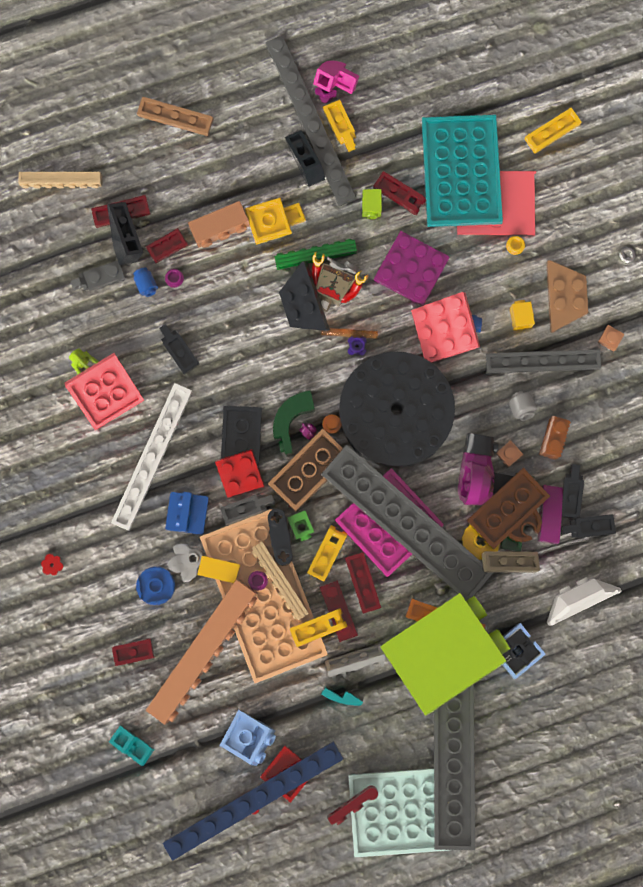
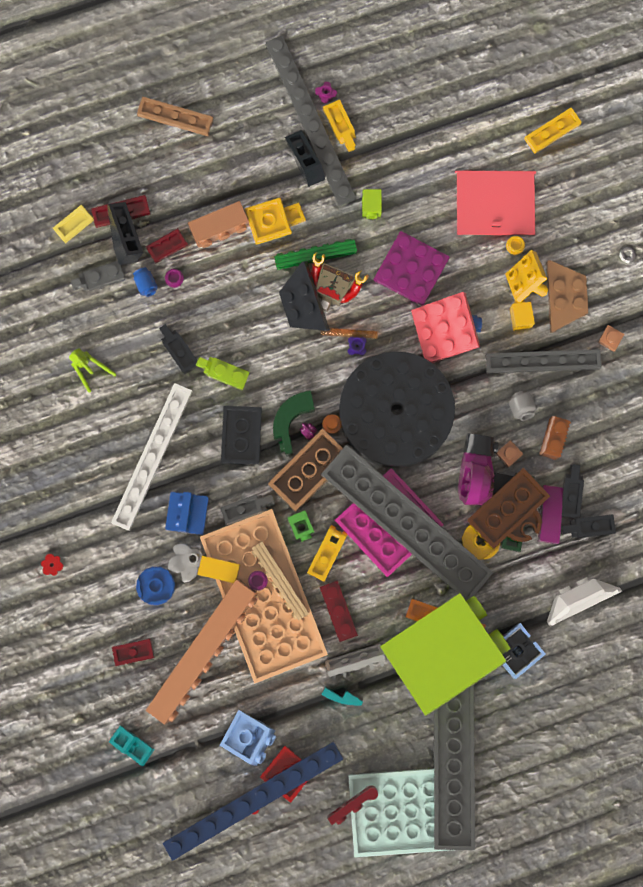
tan piece [18,172,102,188] -> none
coral plate [64,353,144,430] -> none
red plate [215,449,264,498] -> none
black piece [268,509,293,566] -> none
yellow plate [290,608,348,647] -> none
dark pink brick [313,61,359,94] -> none
light grey plate [327,257,359,275] -> none
dark red plate [345,552,381,614] -> none
dark red plate [373,171,426,216] -> none
teal plate [421,115,503,227] -> none
dark tan plate [482,551,540,573] -> none
none -> light yellow tile [53,205,94,244]
none -> lime hinge [196,357,250,390]
none -> yellow plate [505,250,548,303]

